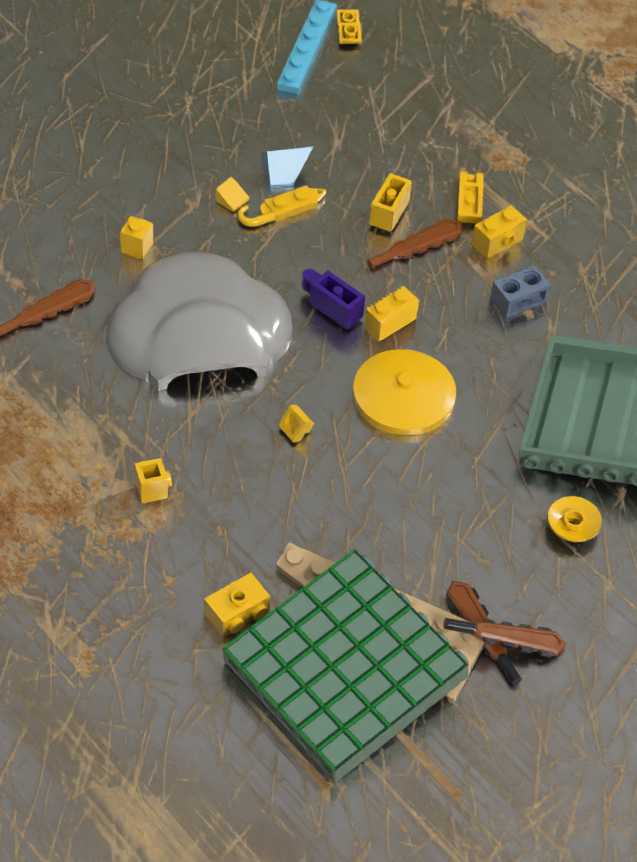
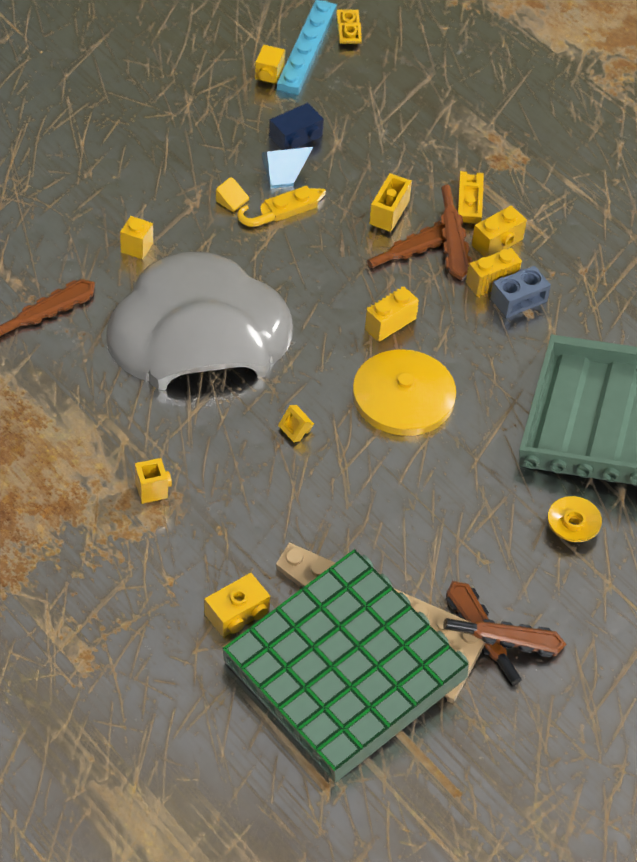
dark purple brick [302,269,365,330] -> none
none -> yellow brick [255,44,285,84]
none -> dark blue brick [269,103,324,150]
none -> dark orange sword [440,185,473,281]
none -> yellow brick [465,248,522,297]

